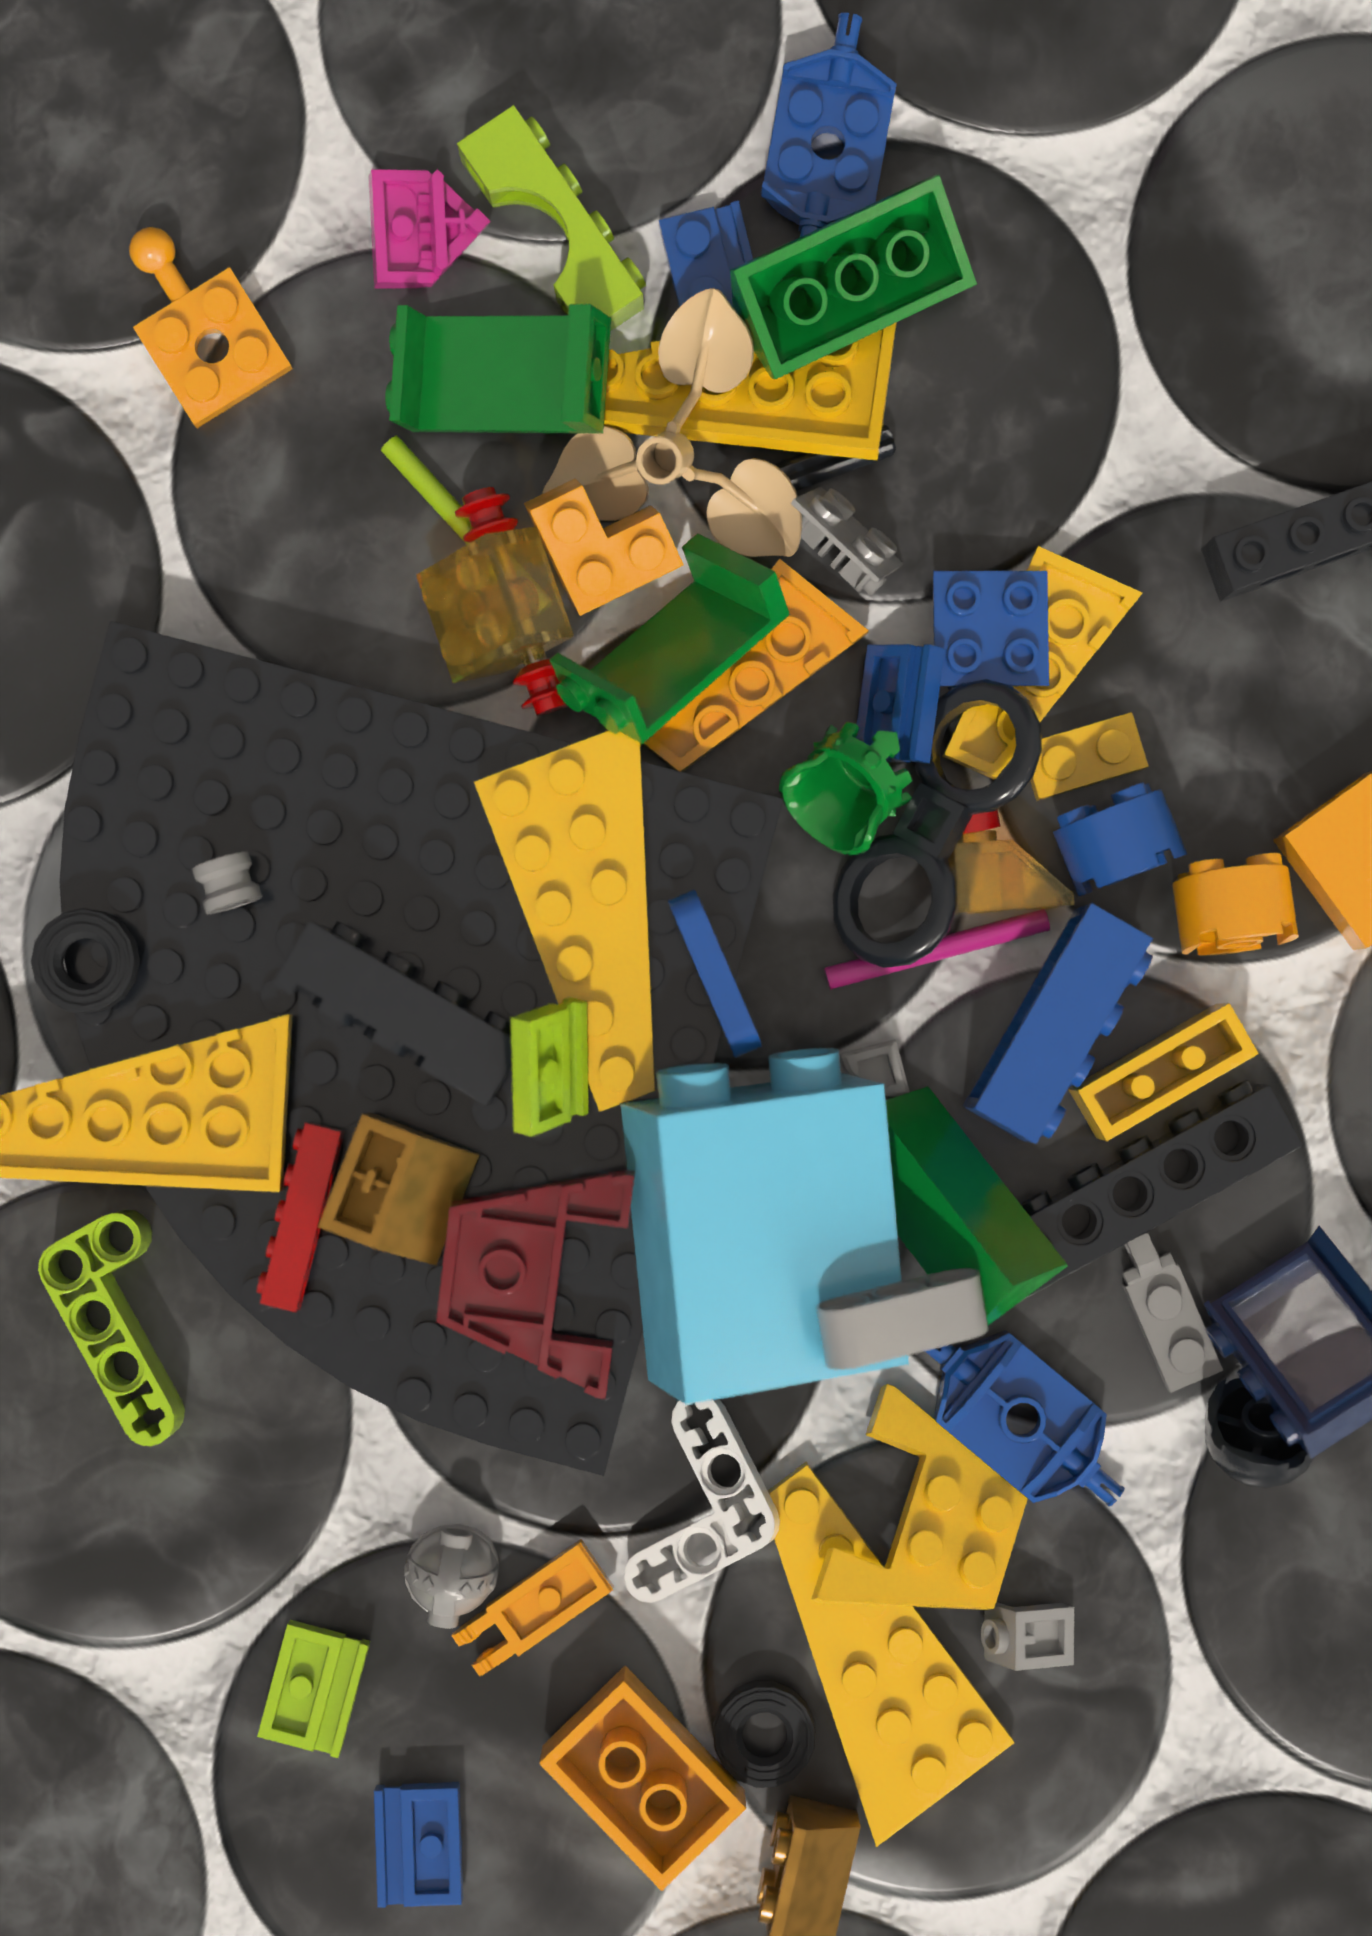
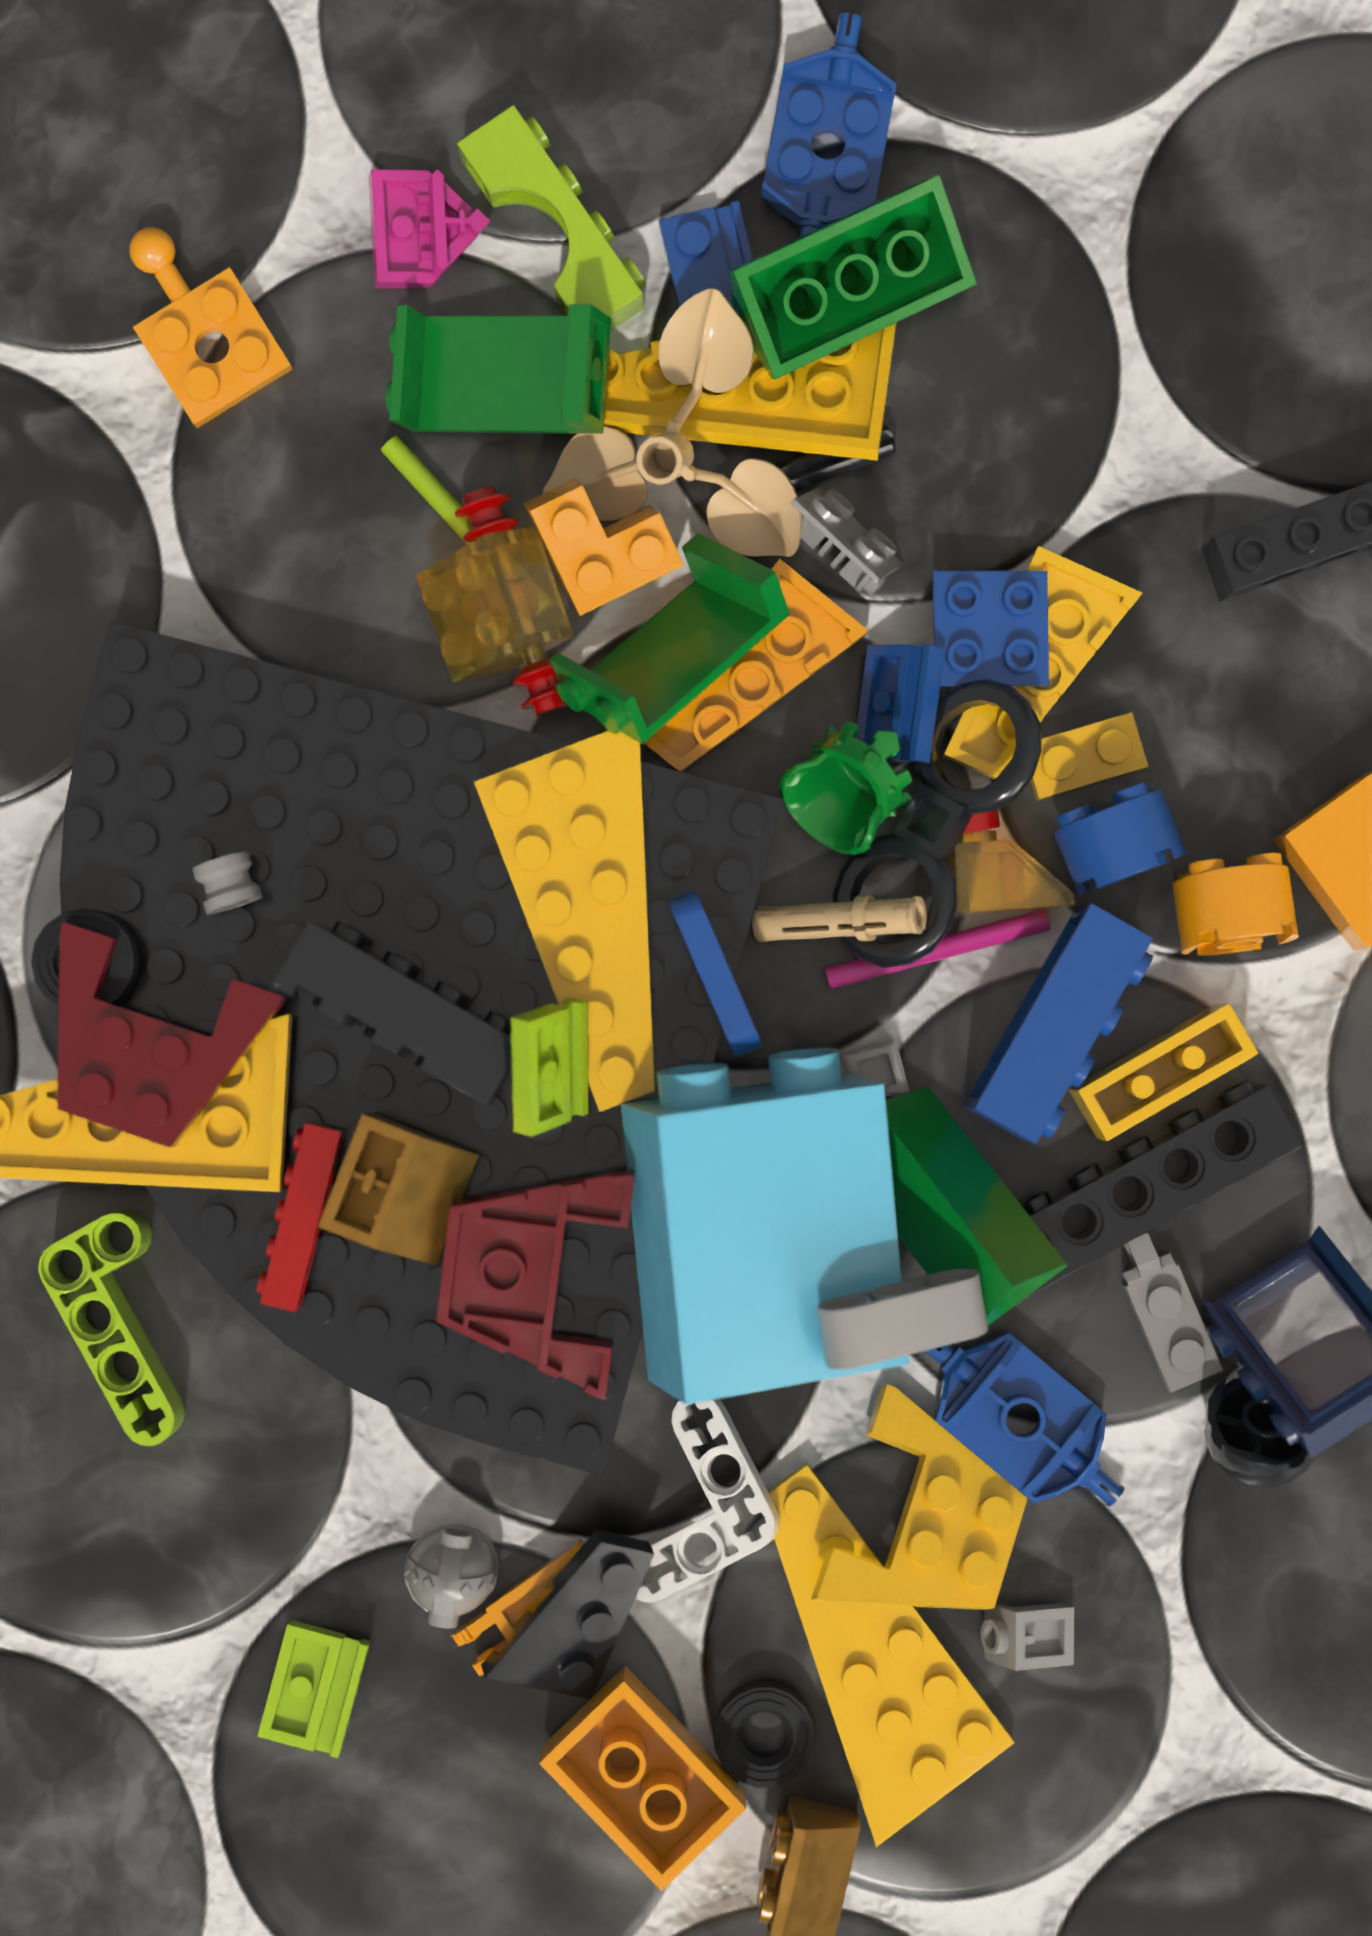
blue plate [374,1782,463,1908] -> none
none -> dark red wing [57,922,286,1148]
none -> black wing [481,1530,654,1700]
none -> tan pin [752,895,927,943]

